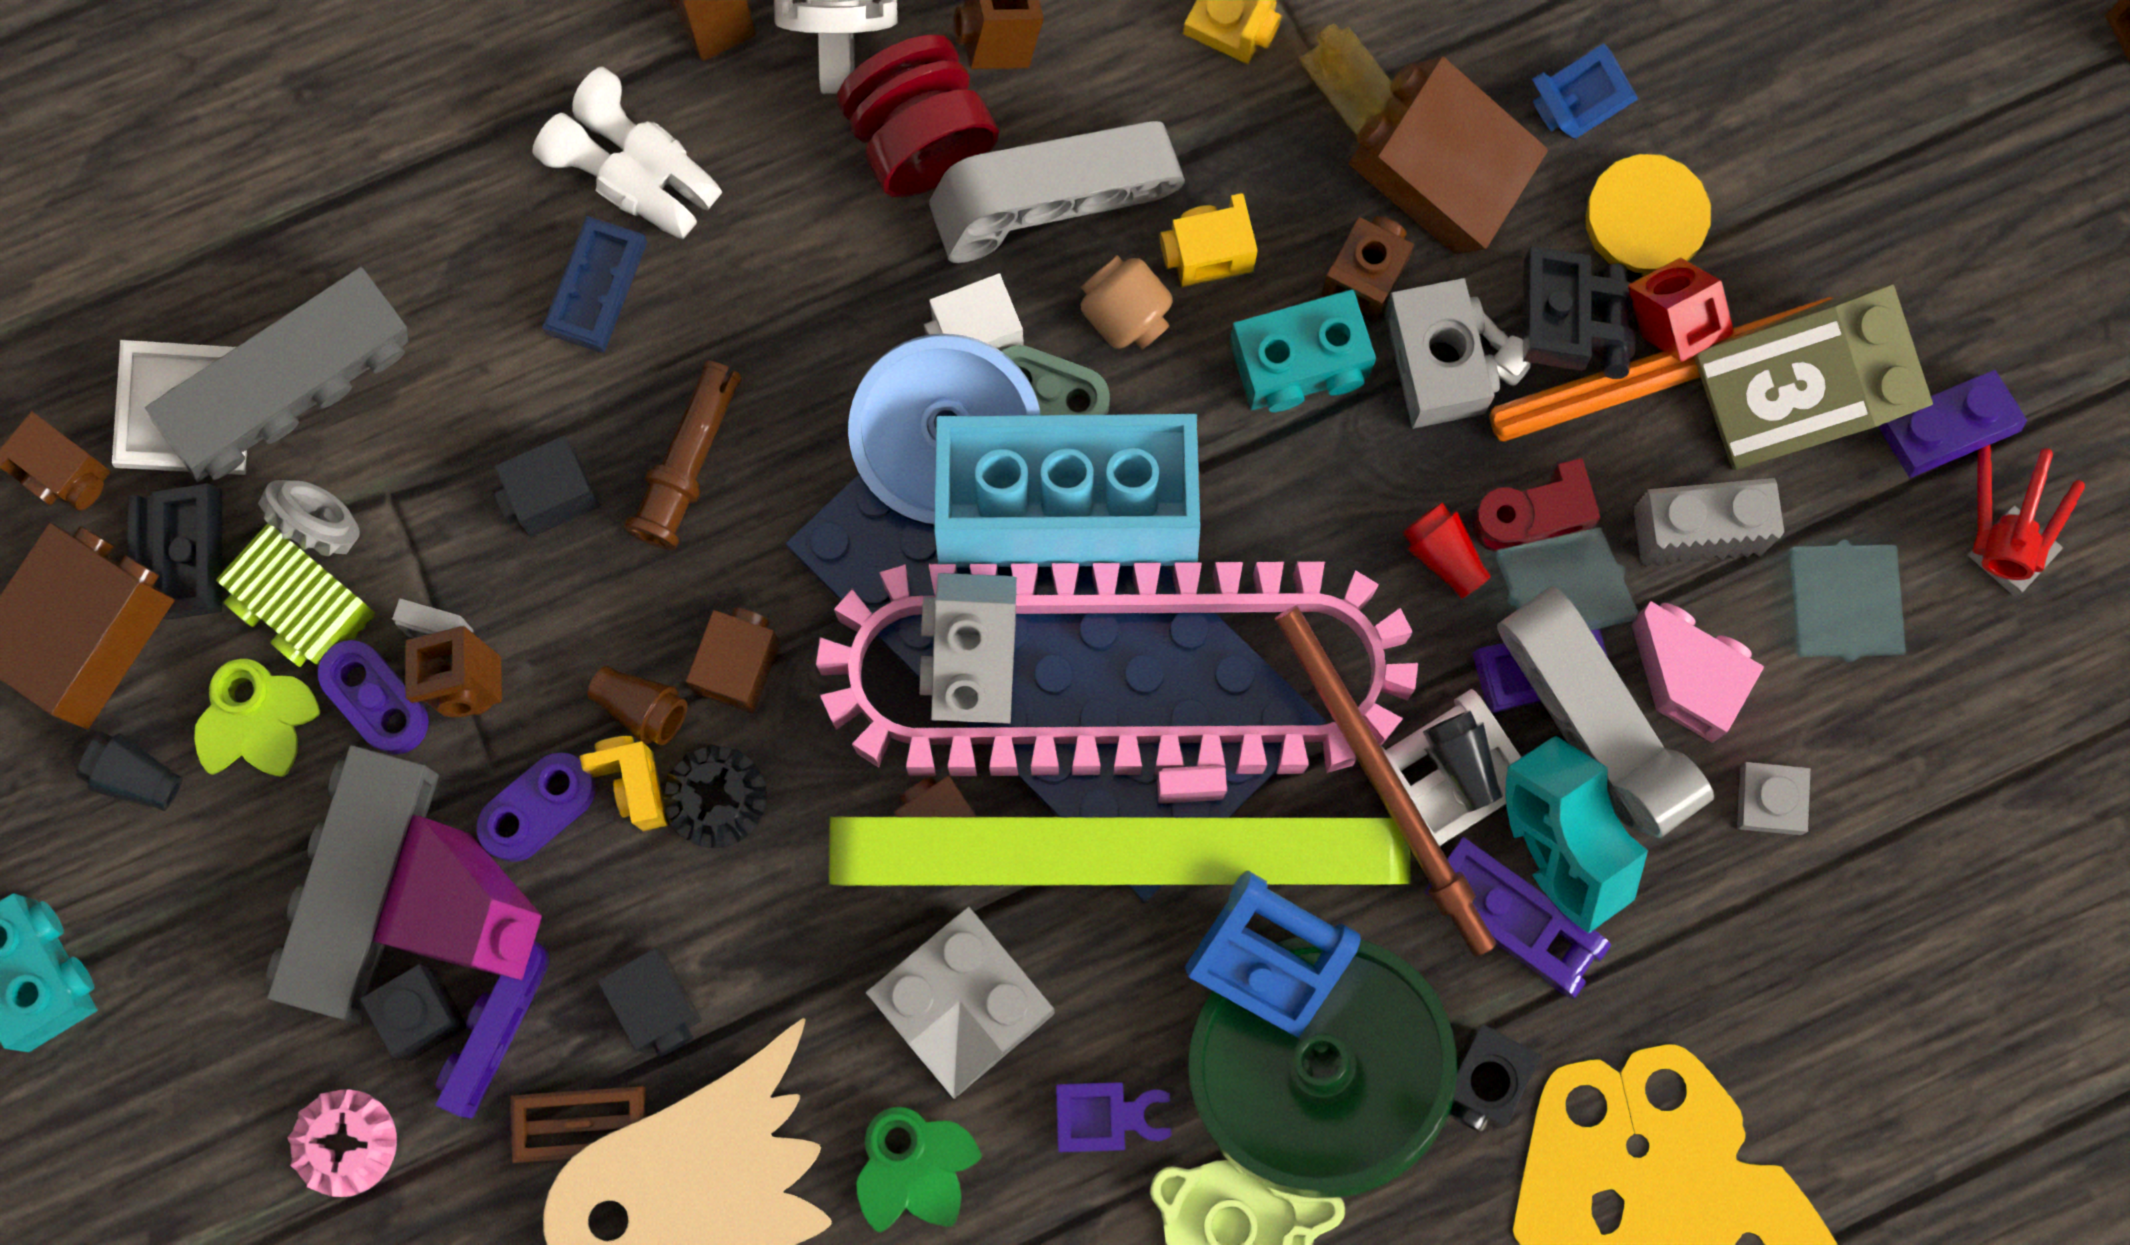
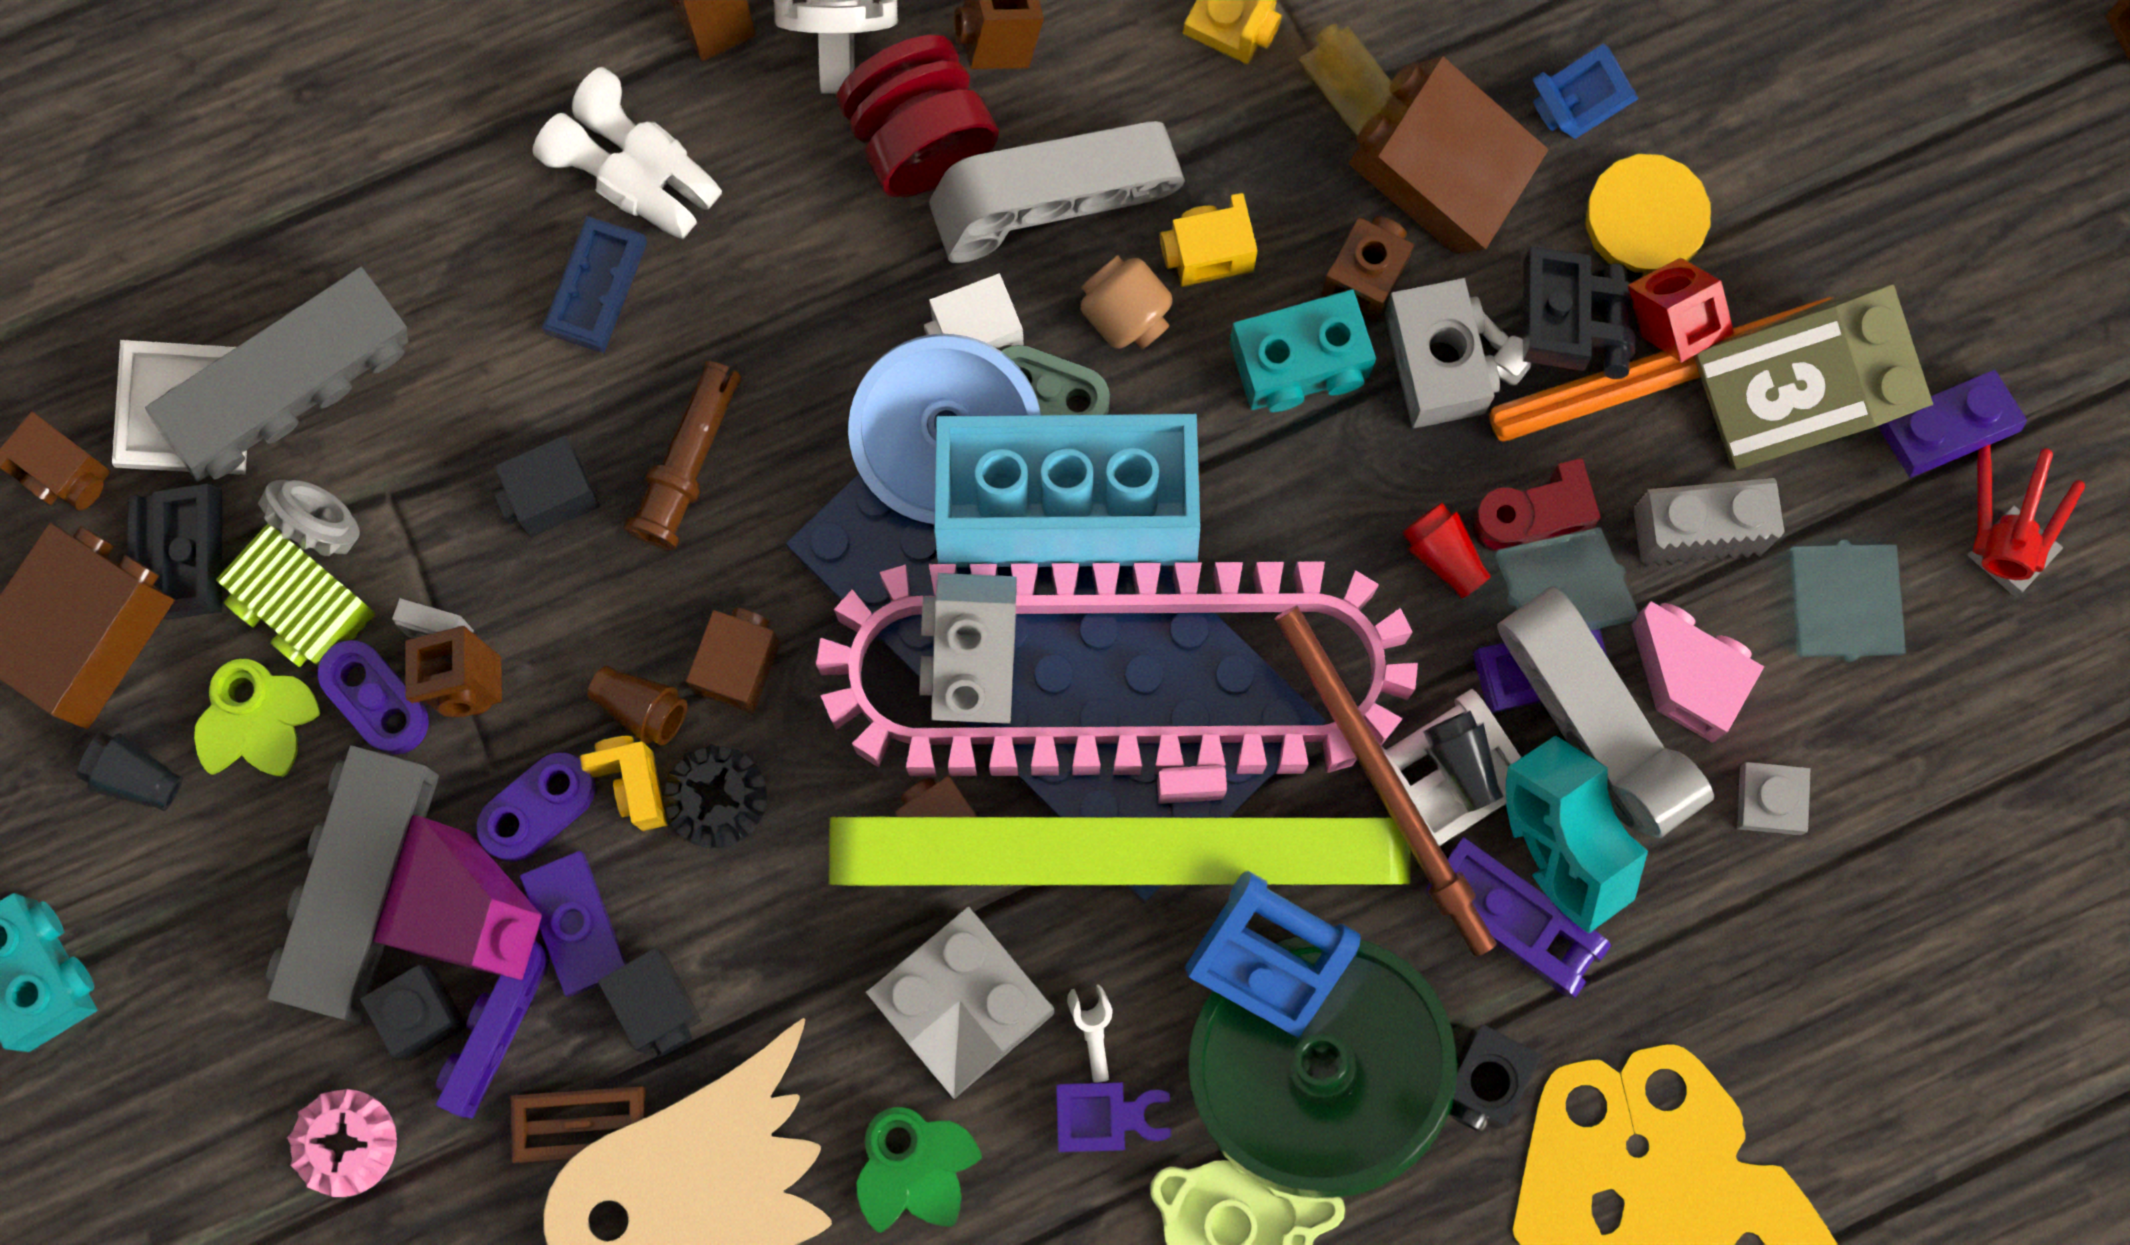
none -> dark purple plate [520,850,627,998]
none -> white hand [1067,985,1112,1083]

